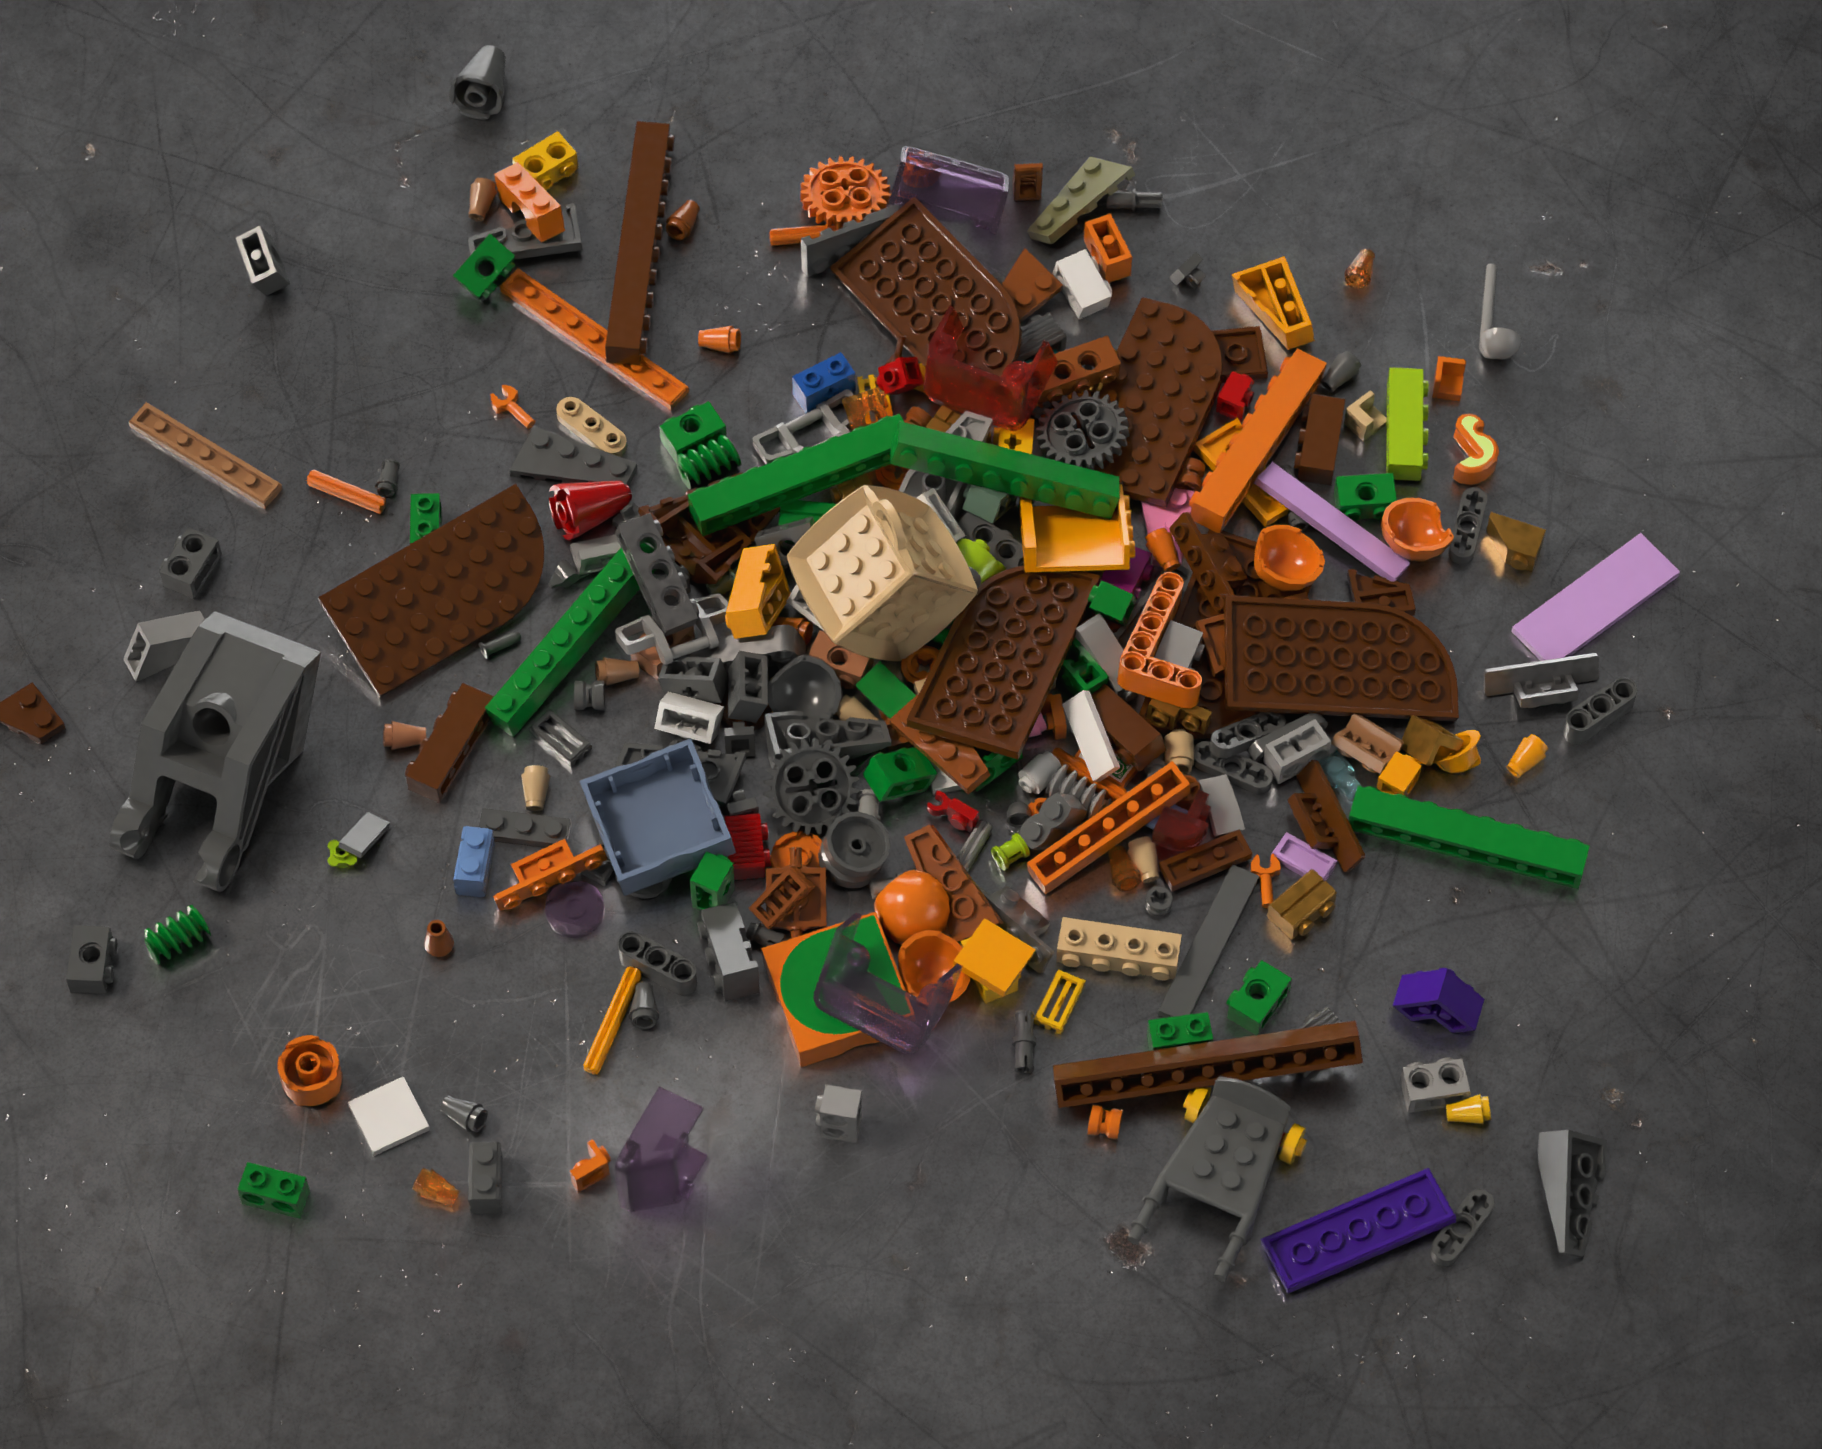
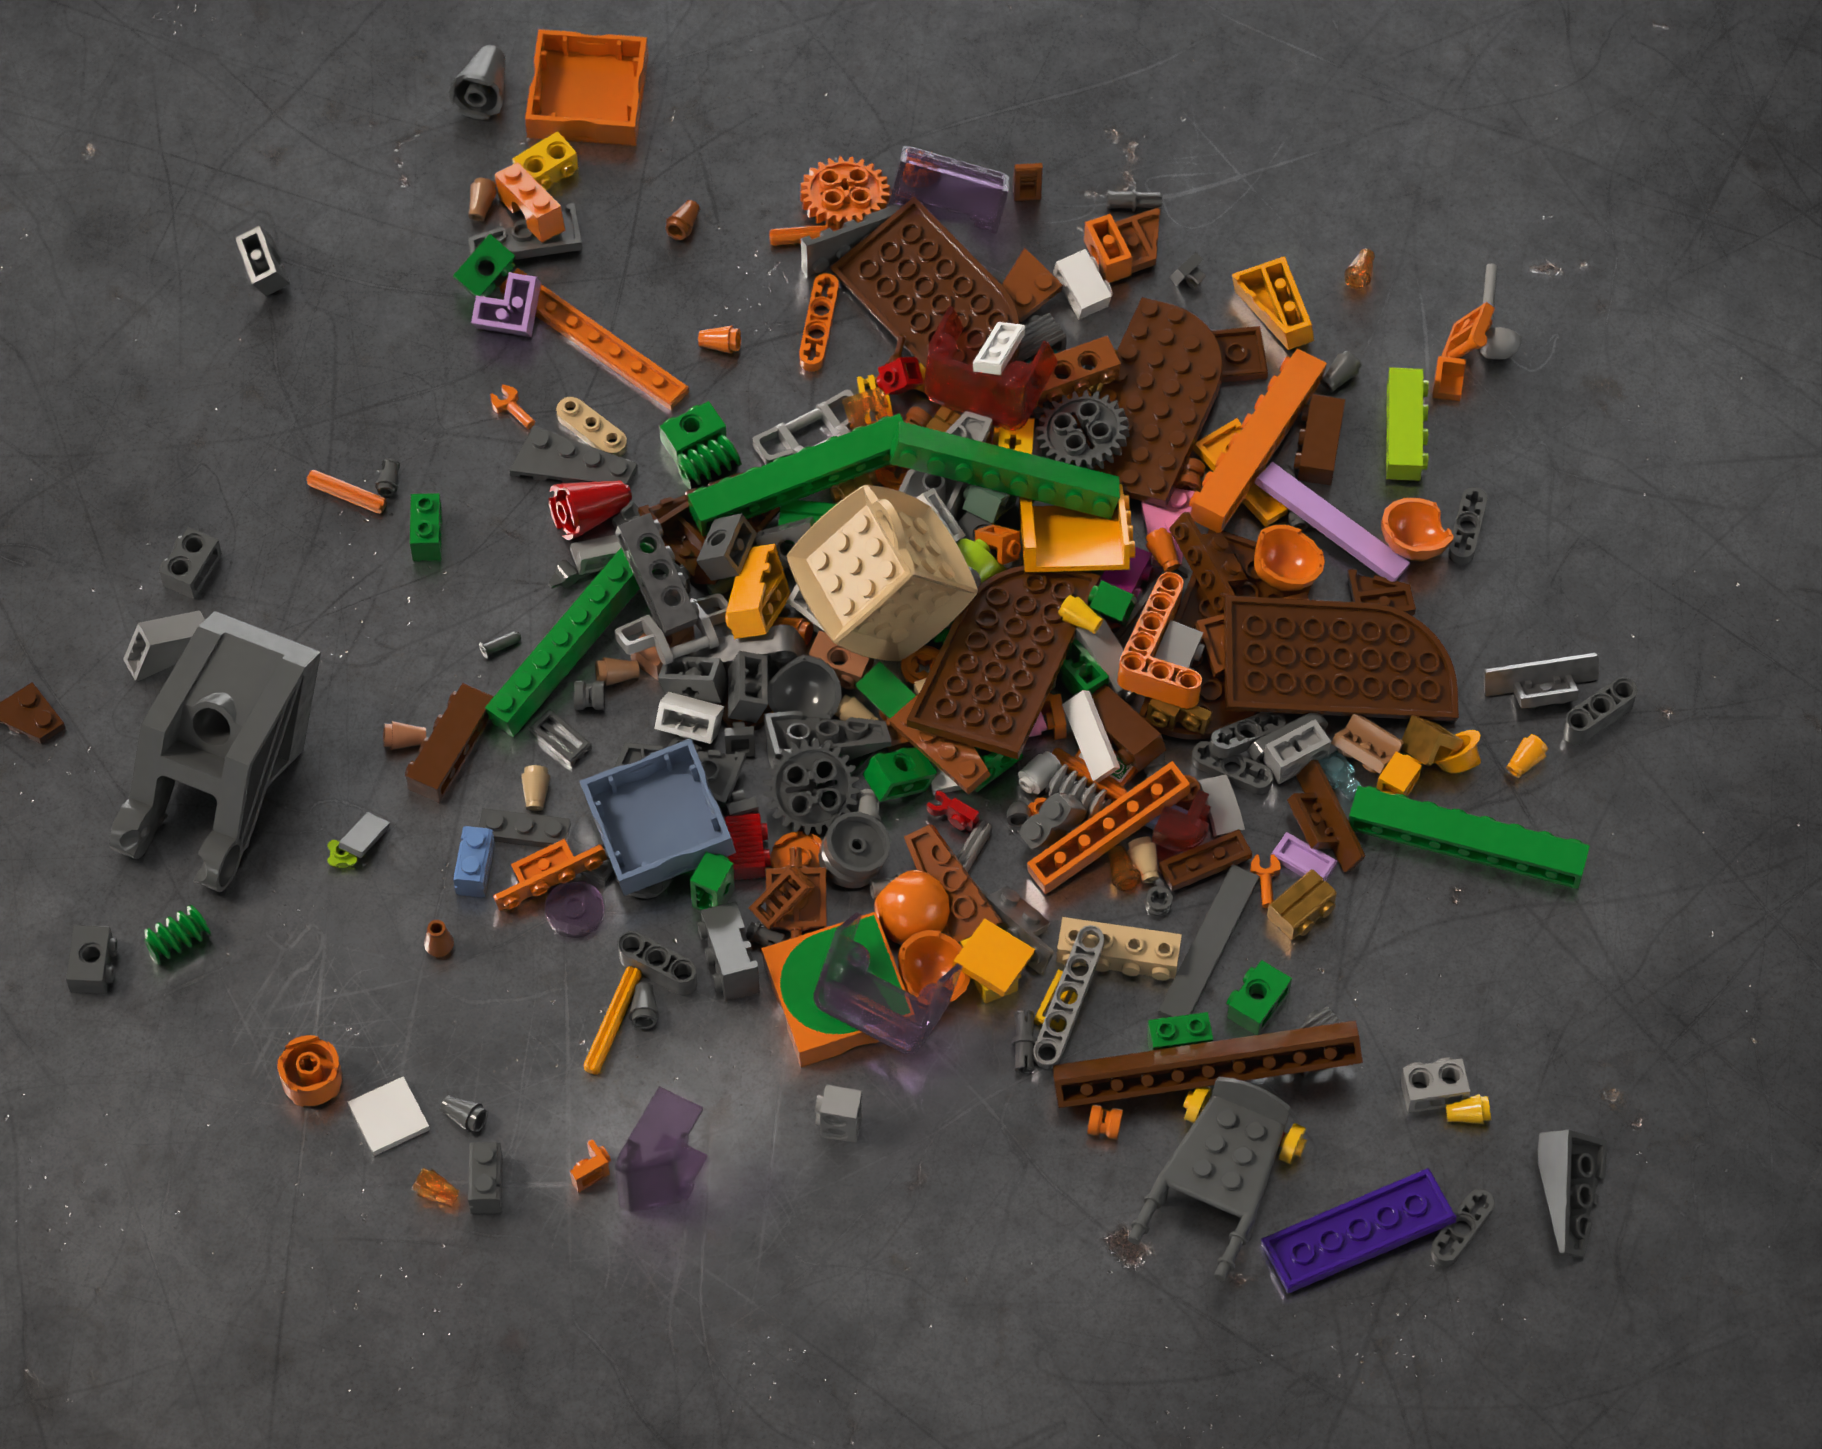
medium nougat tile [129,402,282,509] -> none
green brick [237,1162,310,1219] -> none
reddish brown plate [318,484,544,698] -> none
reddish brown brick [605,121,675,365] -> none
blue brick [792,352,856,413] -> none
lime bush [991,833,1030,871] -> none
olive wing [1027,156,1136,244] -> none
tan brick [1164,729,1194,775] -> none
red brick [1216,371,1254,423] -> none
green brick [1334,473,1397,522] -> none
tan panel [1344,390,1387,442] -> none
dark purple brick [1393,968,1485,1033] -> none
orange animal [1453,413,1499,485] -> none
pearl gold slope [1486,512,1546,572] -> none
lavender tile [1511,533,1680,661] -> none
none -> lavender brick [471,272,541,337]
none -> orange tile [525,29,649,146]
none -> dark grey brick [696,514,757,581]
none -> orange beam [799,273,839,372]
none -> white tile [973,322,1025,375]
none -> orange bracket [975,524,1021,565]
none -> light grey beam [1033,925,1104,1069]
none -> yellow cone [1058,595,1104,634]
none -> dark orange wing [1115,208,1160,273]
none -> orange plate [1441,302,1495,359]

